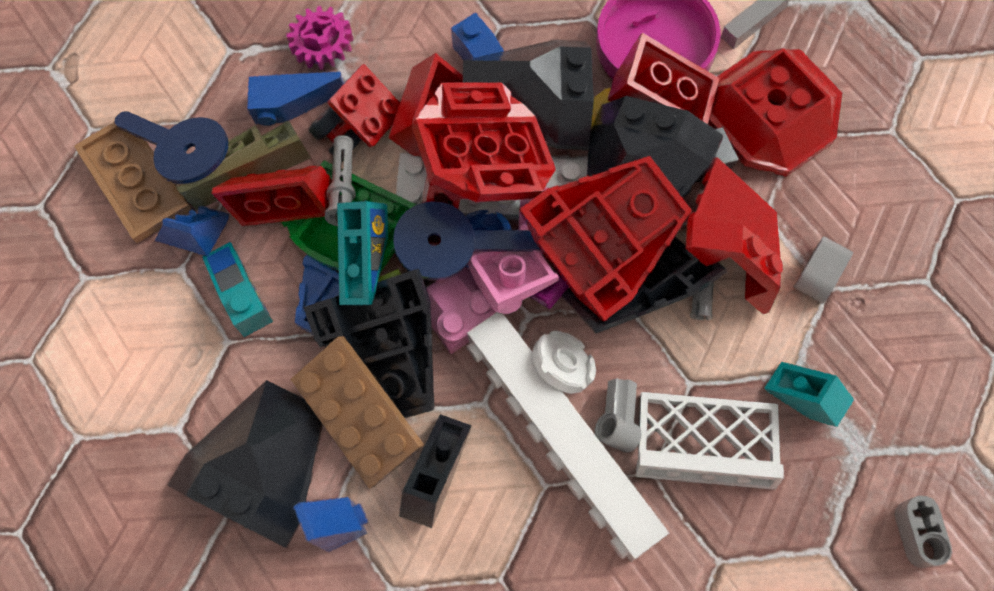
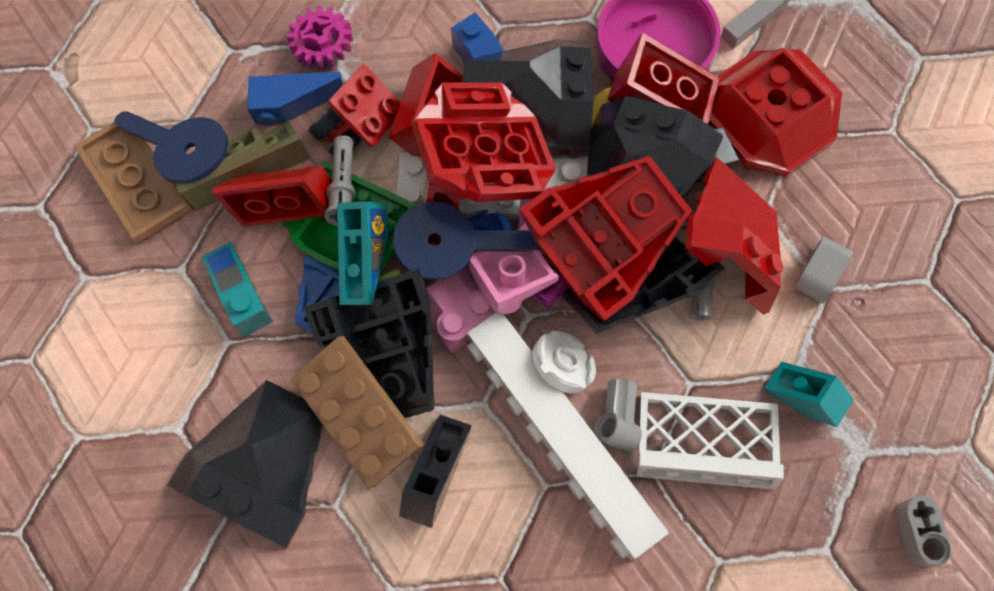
blue slope [154,206,229,256] -> none
blue slope [294,497,369,552] -> none

